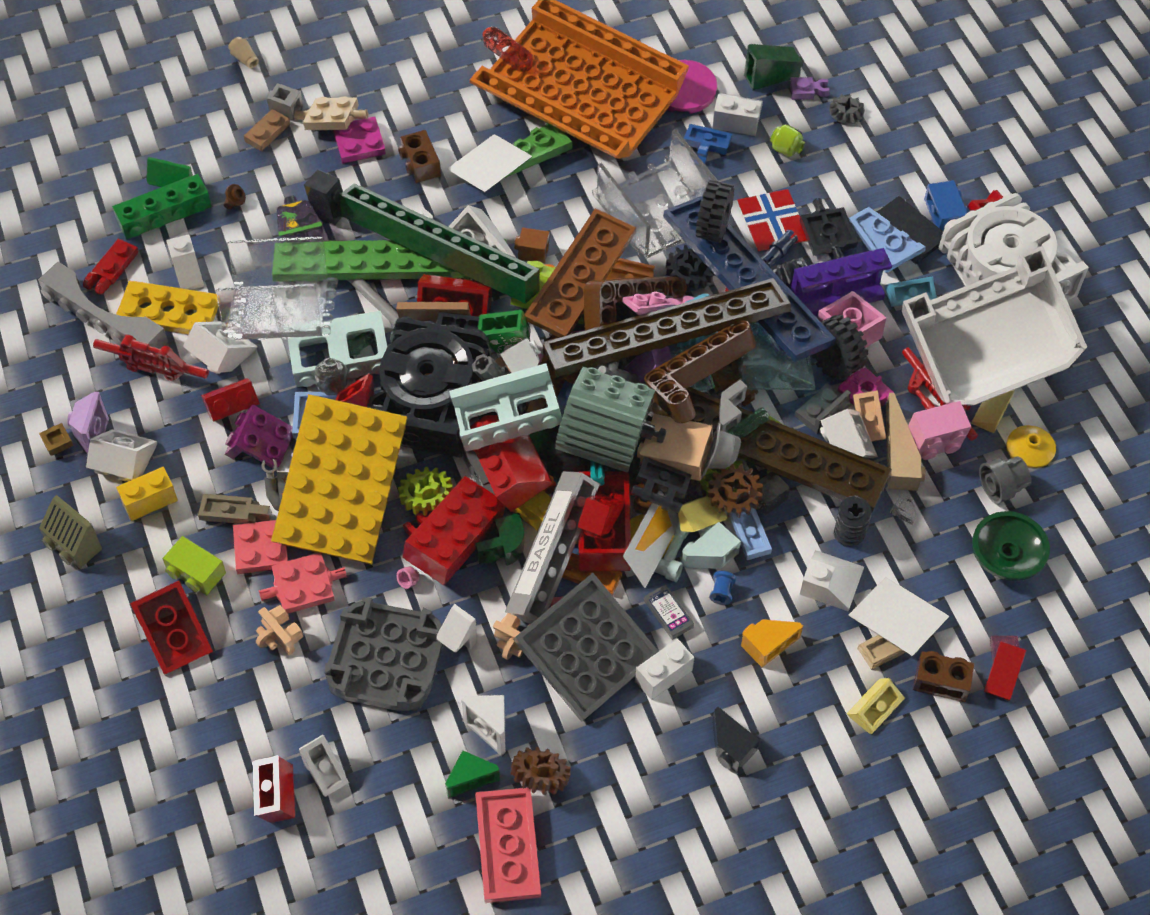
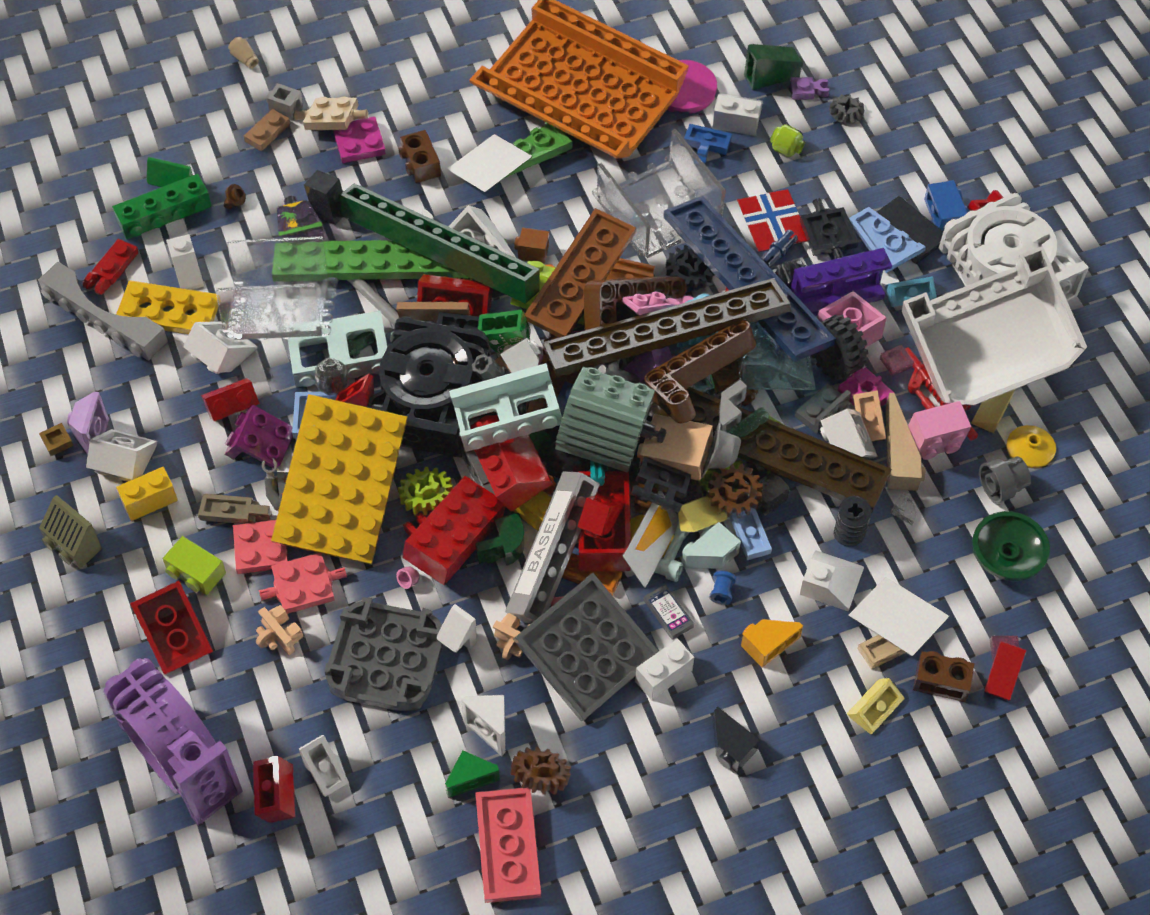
red bar [93,334,209,381] -> none
clear red beam [483,27,533,72] -> none
black tyre [696,180,735,243] -> none
none -> medium lavender brick [104,658,243,825]
none -> clear pink plate [880,345,914,376]

